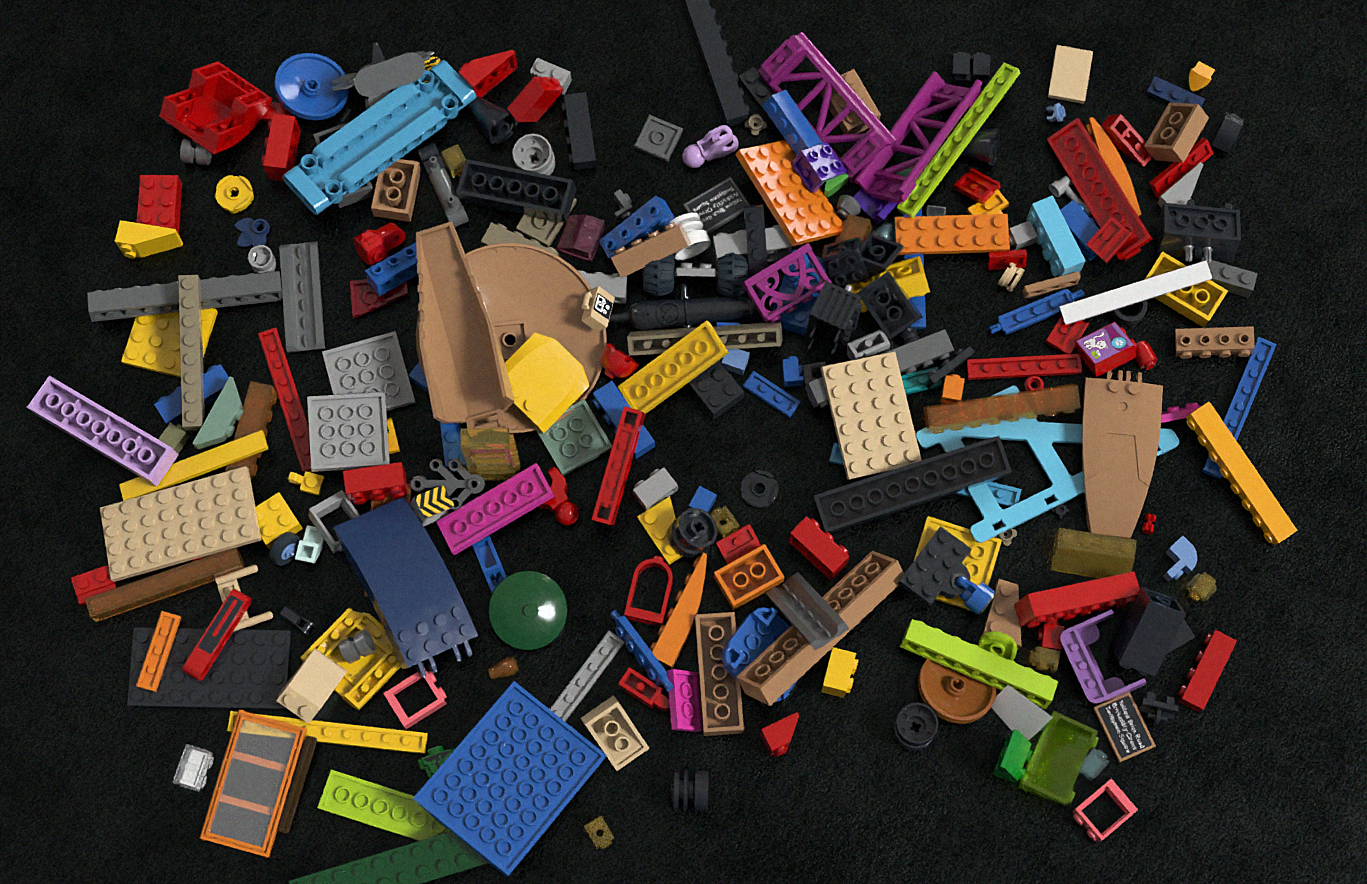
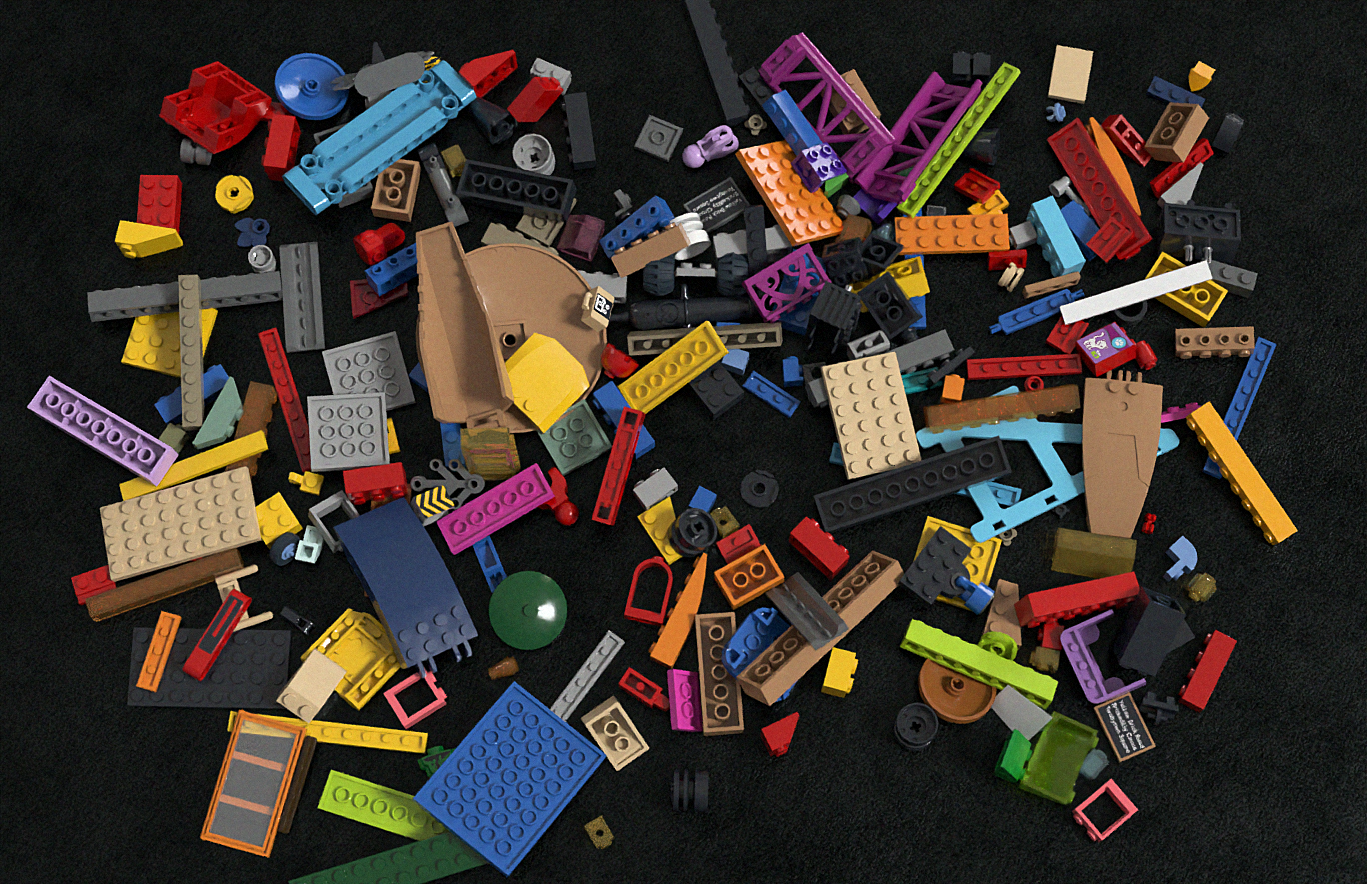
clear brick [173,744,214,791] -> none
flat silver wheel [339,629,376,664] -> none
blue plate [610,610,674,691] -> none

